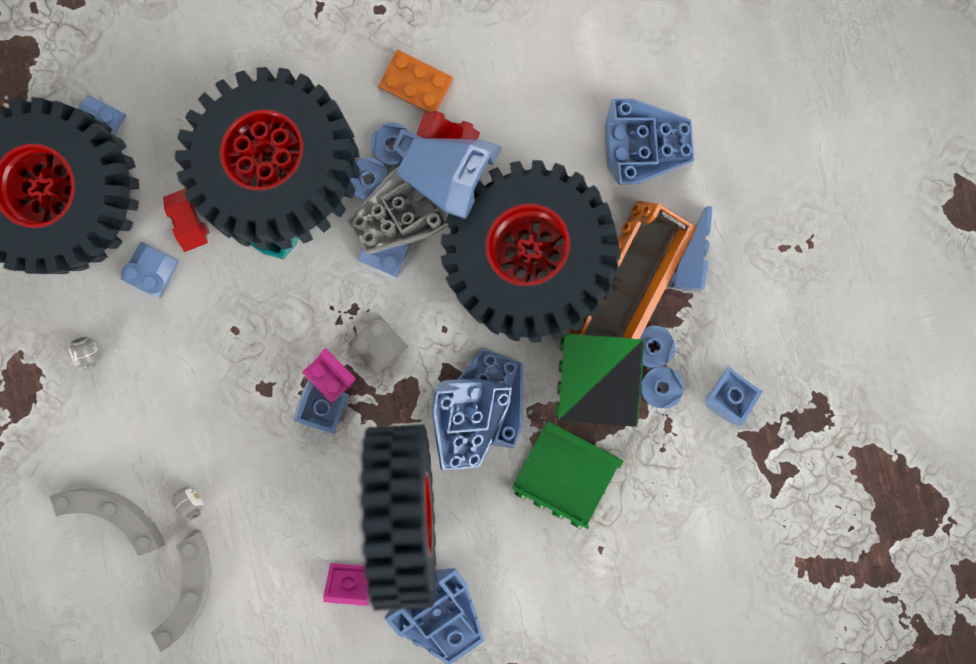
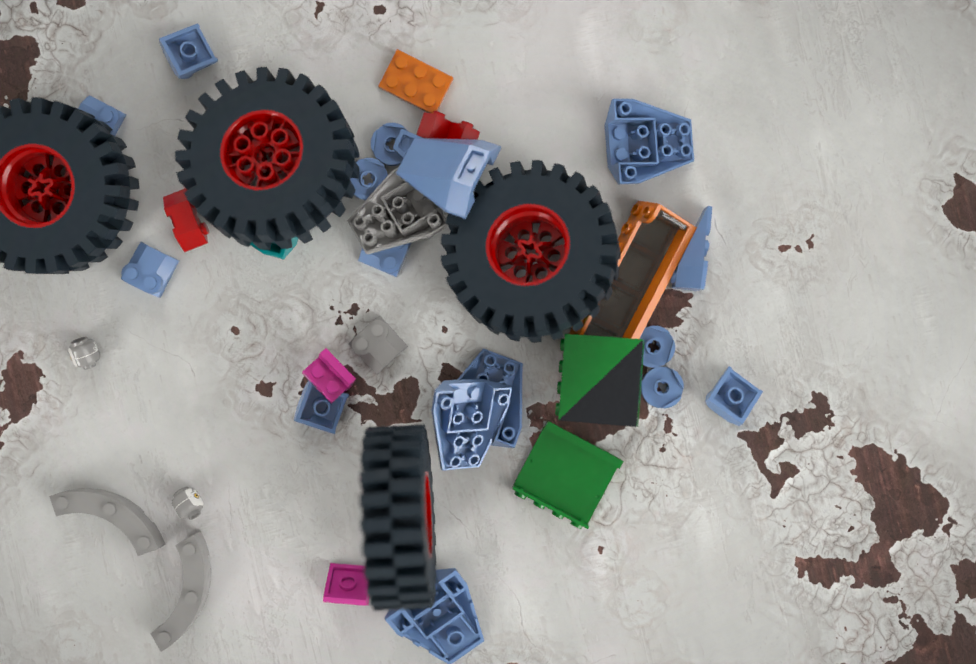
none -> medium blue slope [159,23,218,79]

